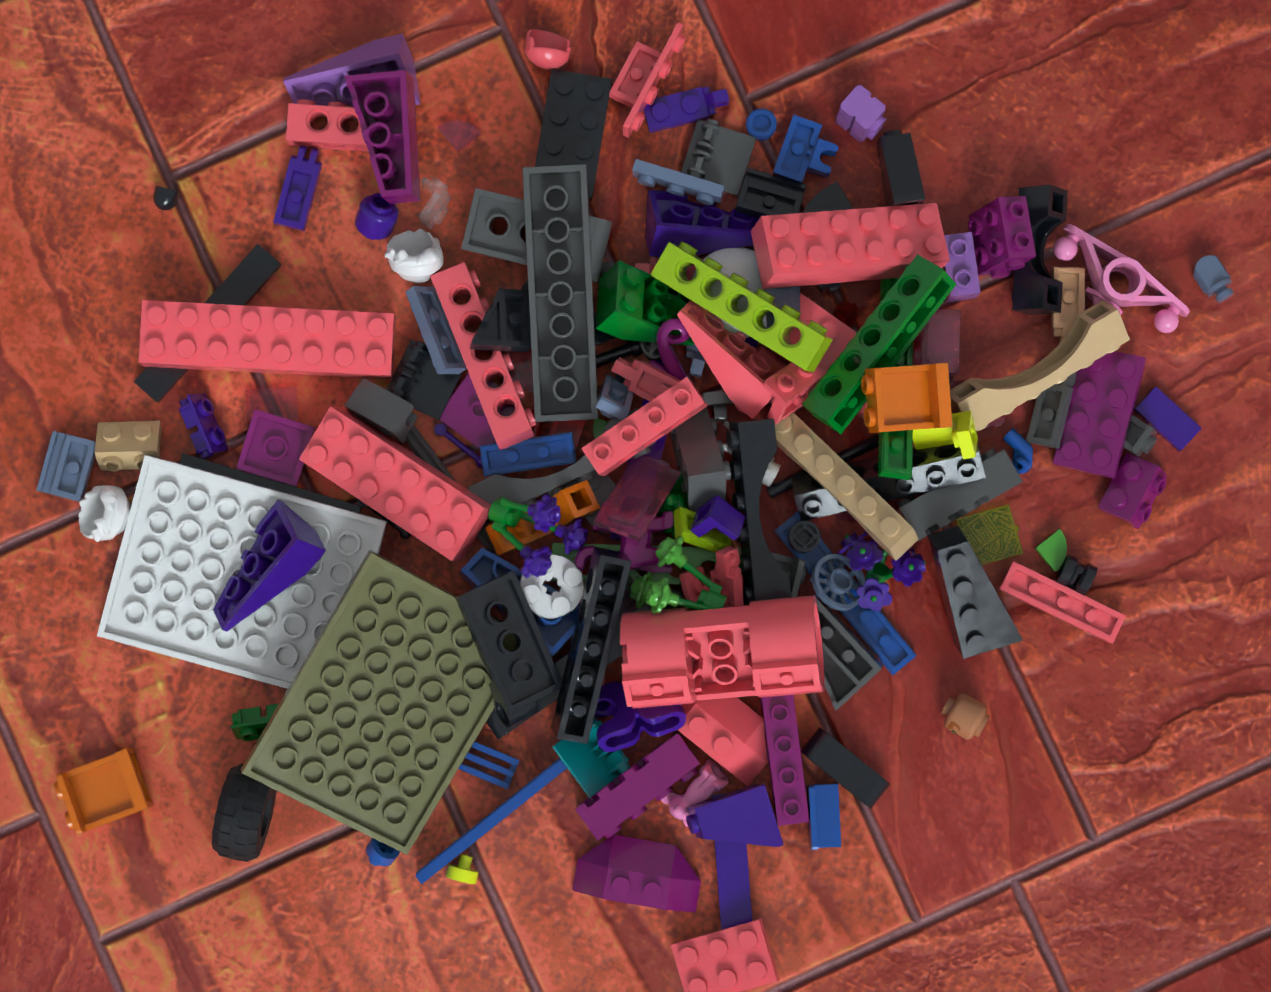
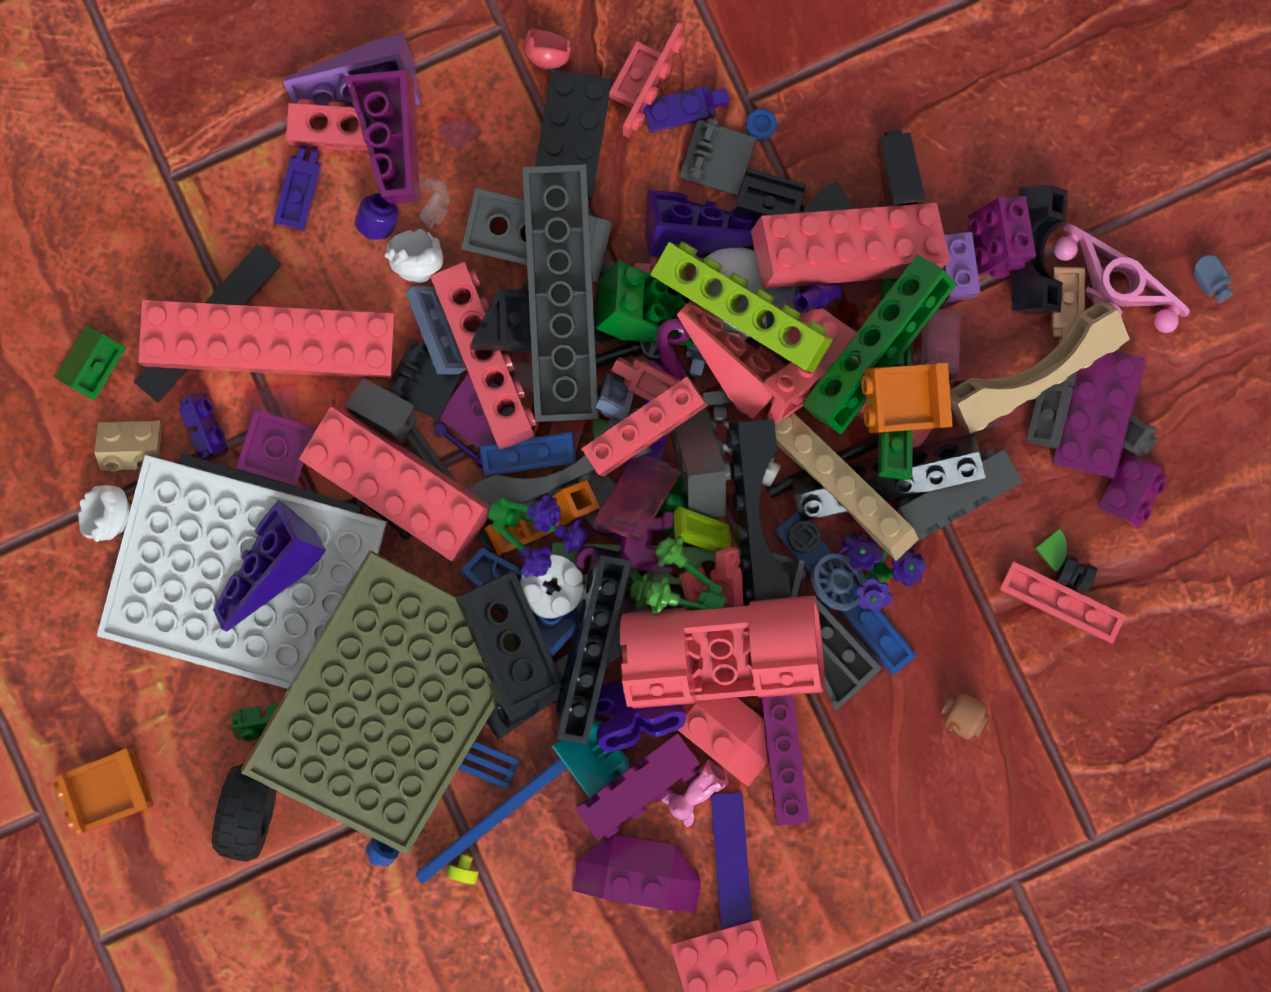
sand blue plate [36,431,96,502] -> none
black hinge [153,186,180,210] -> none
sand blue plate [632,159,725,205] -> none
dark purple slope [686,784,784,847] -> none
dark purple panel [690,495,745,540] -> none
blue plate [772,115,839,183] -> none
black beam [801,727,890,809] -> none
blue panel [806,783,841,850] -> none
medium lavender brick [835,85,887,143] -> none
neon yellow bracket [913,410,978,459] -> none
black wedge [928,526,1023,659] -> none
clear neon green piece [956,504,1023,565] -> none
blue arm [1002,428,1033,474] -> none
dark purple tile [1134,387,1202,452] -> none
none -> green panel [55,325,126,401]
none -> dark purple pin [793,283,842,313]

